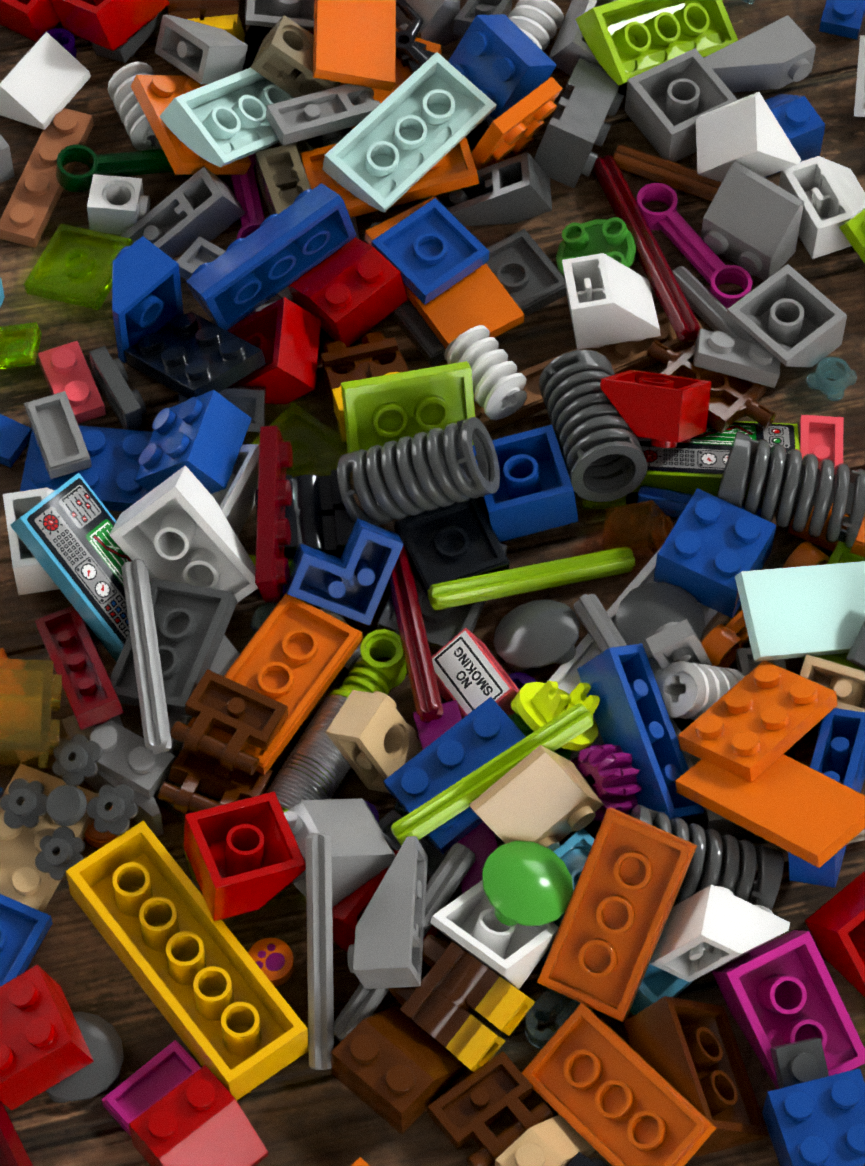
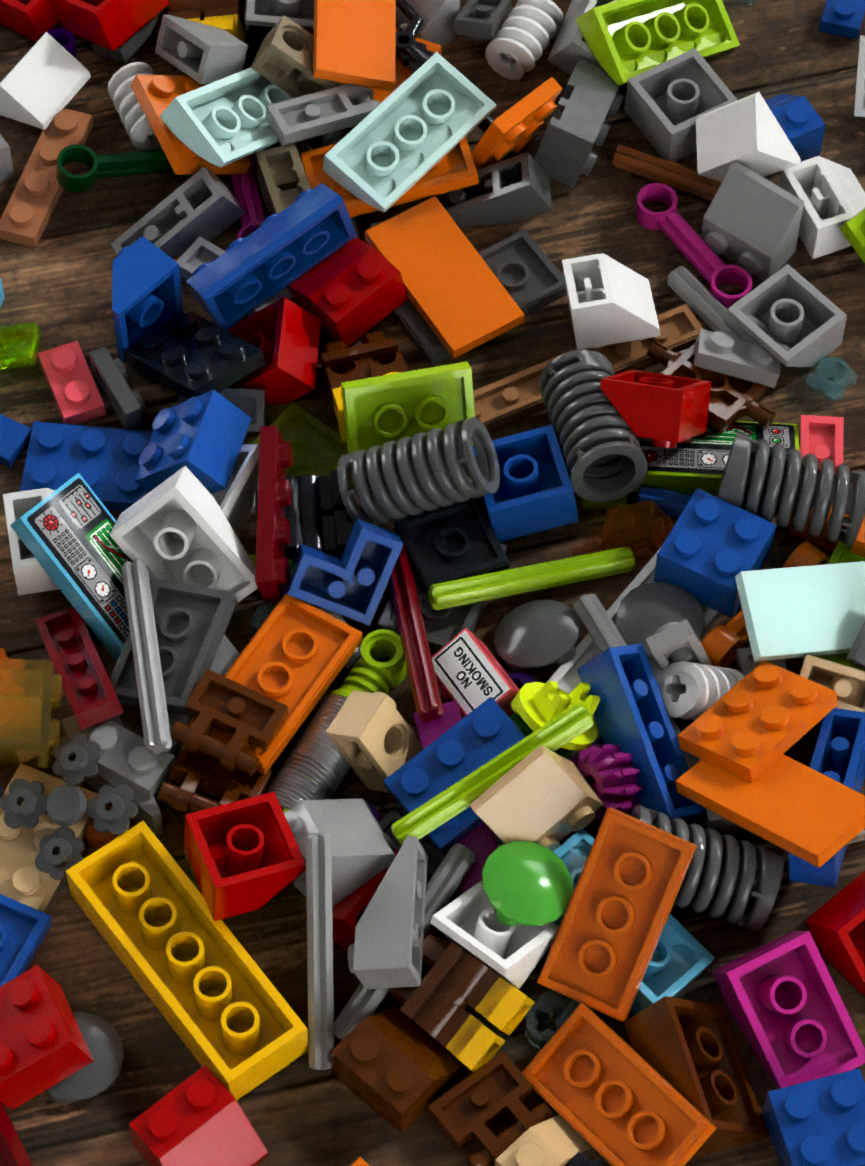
clear neon green tile [23,223,133,310] -> none
light grey tile [24,391,92,479] -> none
white brick [87,174,150,235] -> none
dark pink tile [101,1040,201,1137] -> none
orange tile [248,938,294,987] -> none
blue plate [371,198,490,305] -> none
white piece [444,325,527,420] -> none
blue brick [448,14,557,120] -> none
bright green dish [556,217,636,276] -> none
dark red axle [593,155,700,343] -> none
white slope [650,885,790,982] -> none
light grey slope [704,15,816,92] -> none
dark grey plate [770,1037,829,1089] -> none

